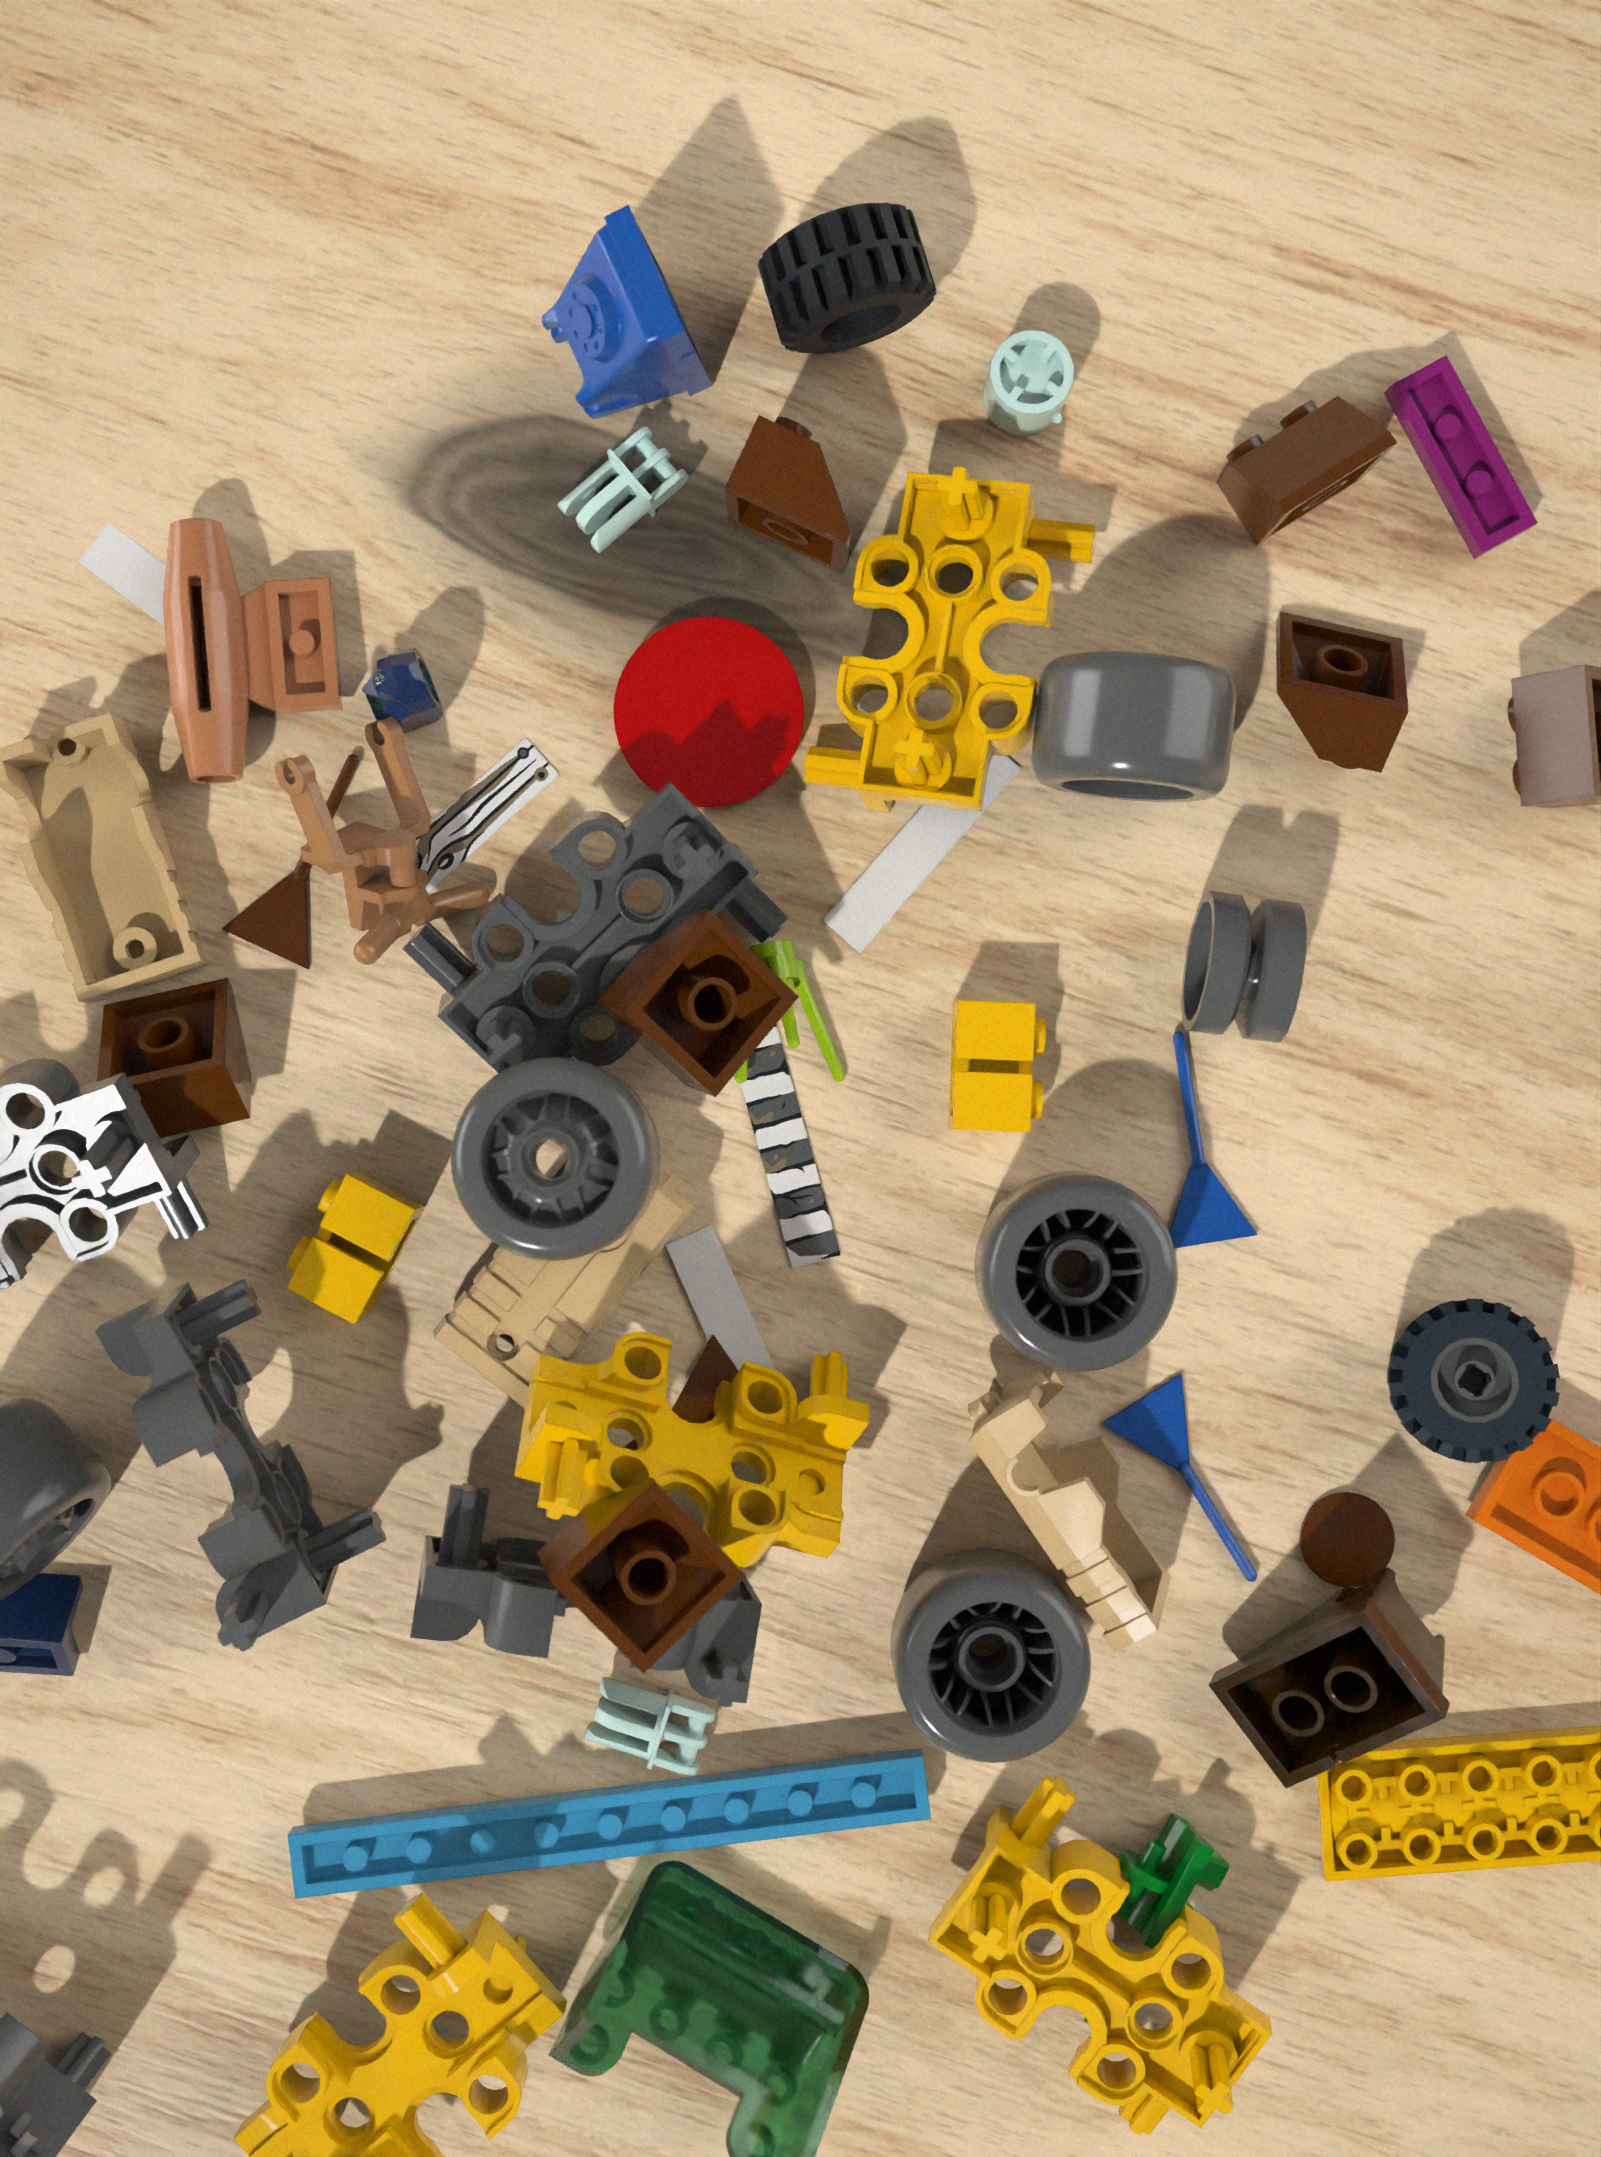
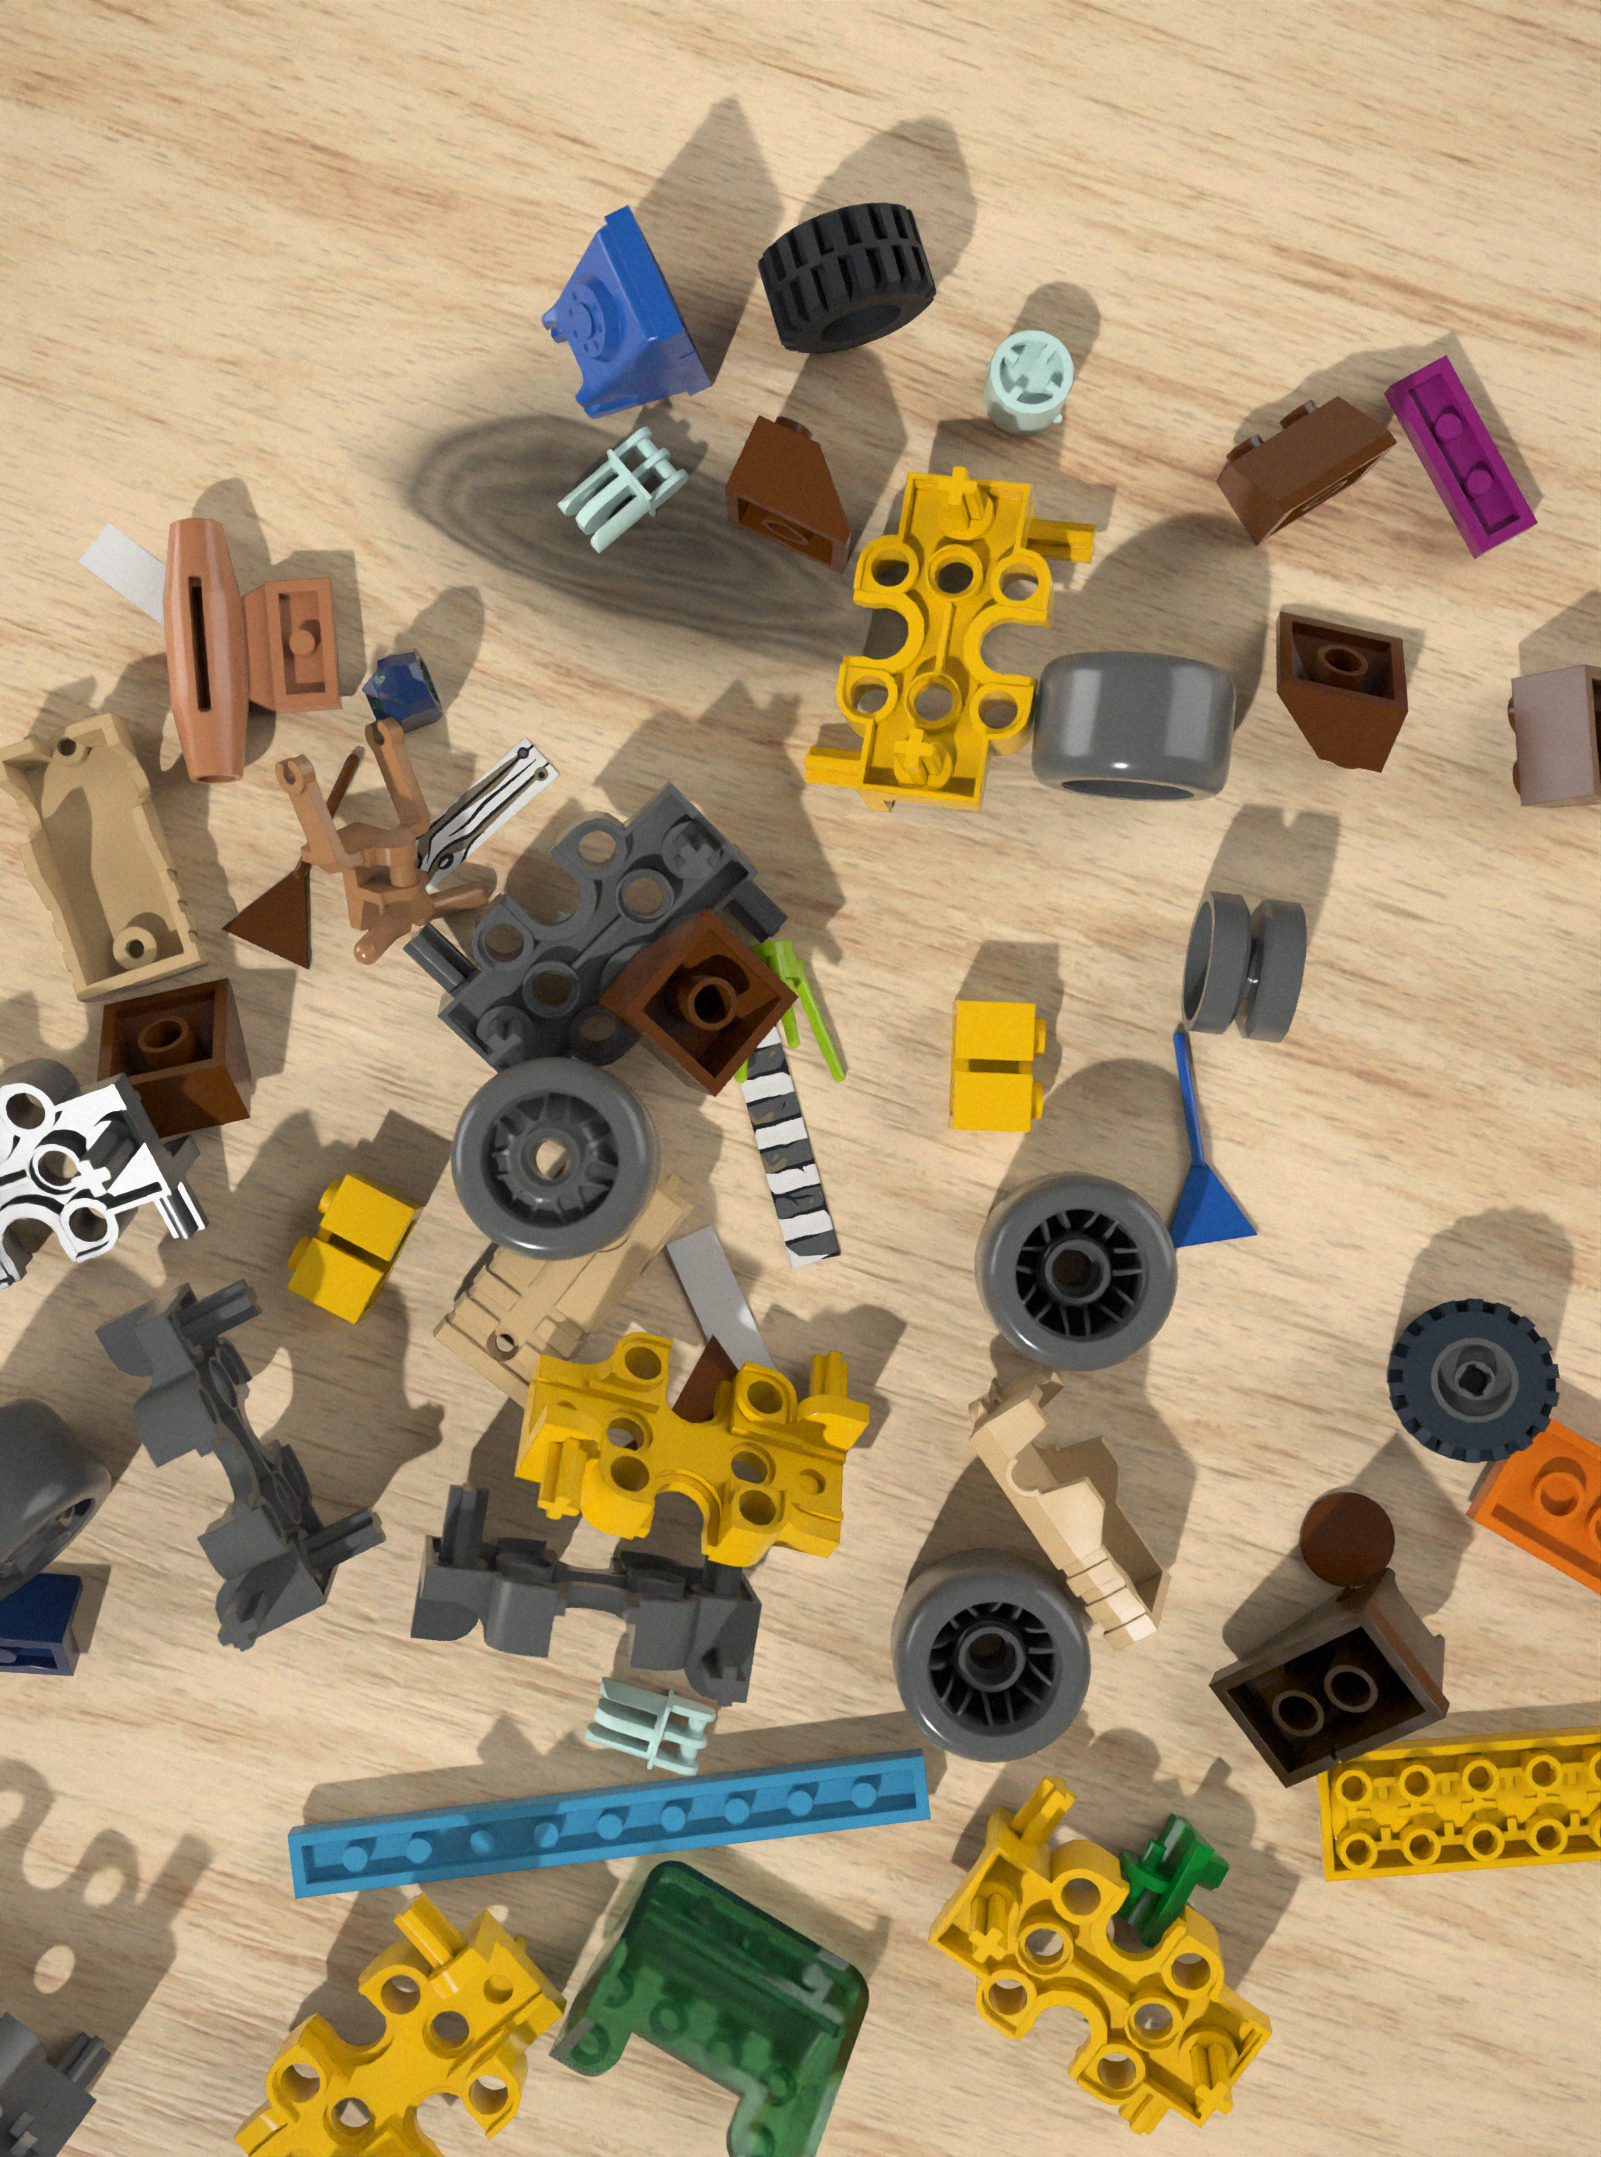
reddish brown slope [537,1477,745,1674] -> none
red tile [613,617,804,810] -> none
white sticker [822,755,1021,953] -> none
blue piece [1101,1373,1257,1582] -> none

